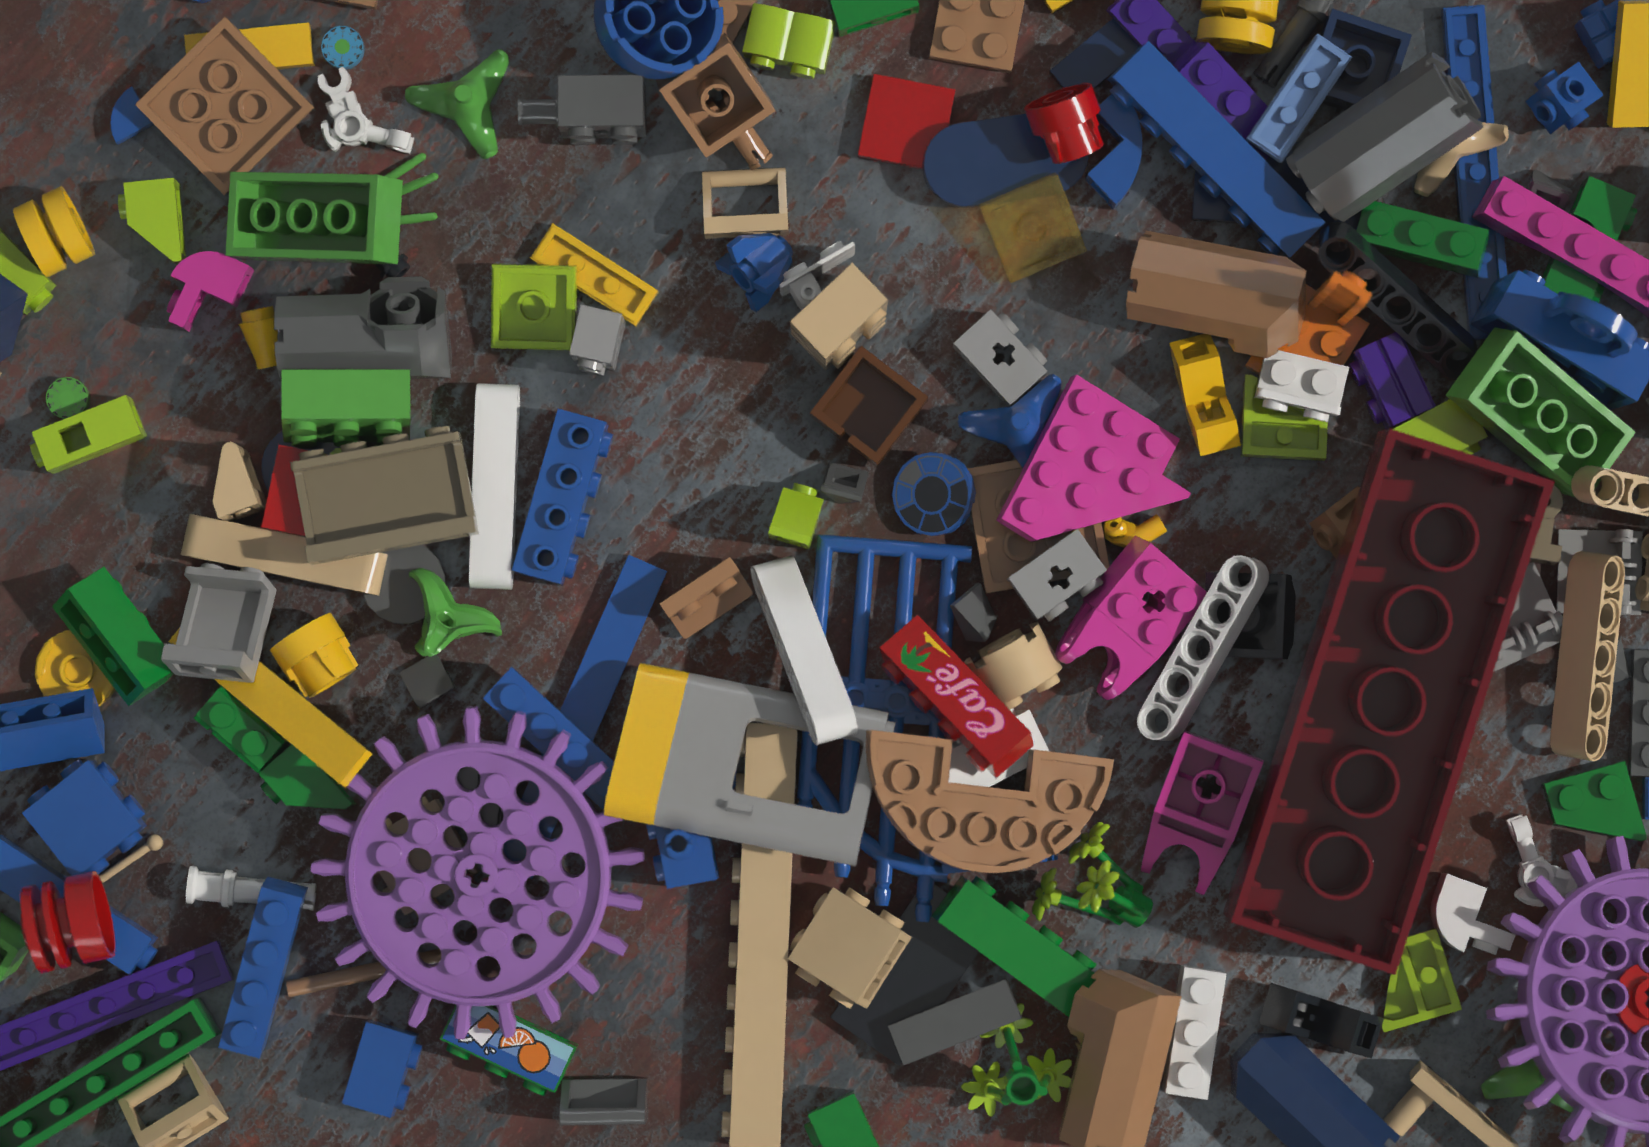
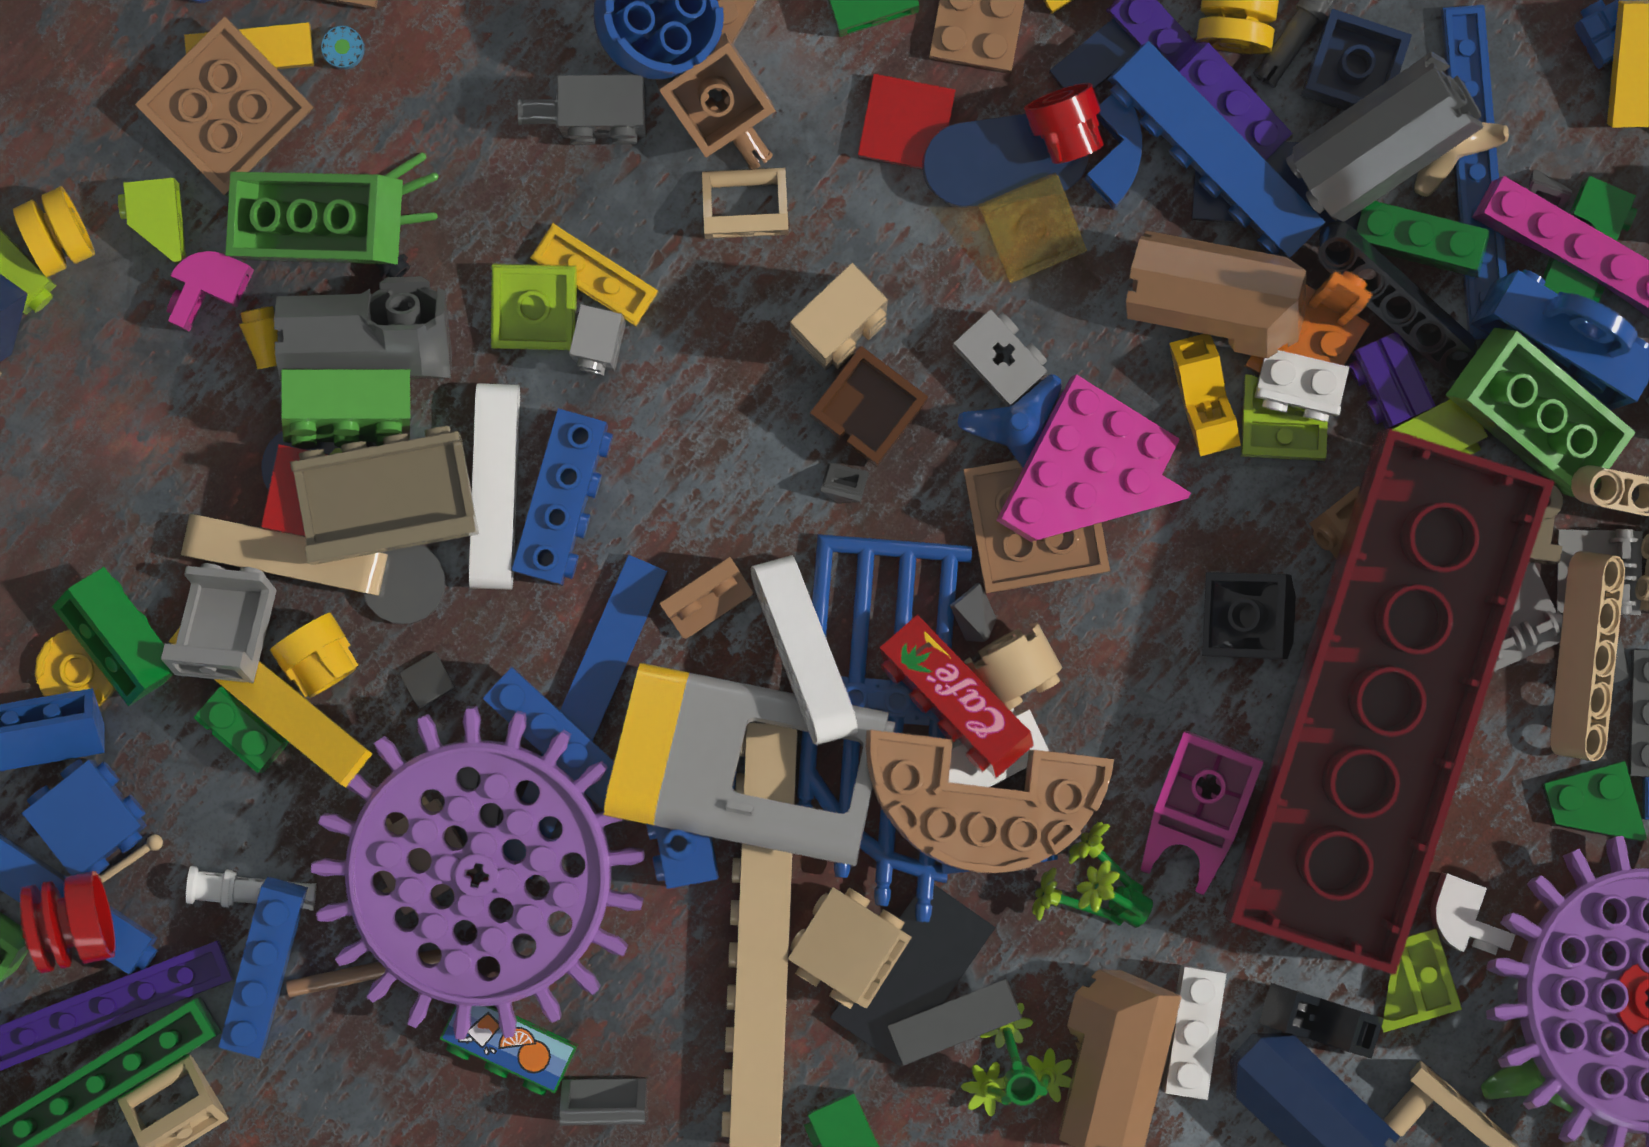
lime brick [30,395,147,474] -> none
bright green tile [46,377,90,419] -> none
blue tile [111,87,154,145] -> none
tan tile [212,442,267,522] -> none
green slope [258,745,356,809] -> none
white piece [318,67,415,154] -> none
blue brick [342,1020,423,1118] -> none
bright green piece [405,49,509,159] -> none
bright green piece [409,568,502,657] -> none
blue brick [715,233,793,312] -> none
lime brick [742,3,836,79] -> none
lime slope [768,483,824,550] -> none
white hinge [779,241,855,310] -> none
tile [892,452,976,536] -> none
green brick [932,875,1097,1017] -> none
light grey brick [1007,529,1107,622] -> none
dark pink brick [1055,535,1207,700] -> none
yellow arm [1103,514,1167,548] -> none
white beam [1137,555,1269,741] -> none
medium blue tile [1246,33,1352,163] -> none
white piece [1506,814,1577,907] -> none
blue brick [1525,62,1603,134] -> none

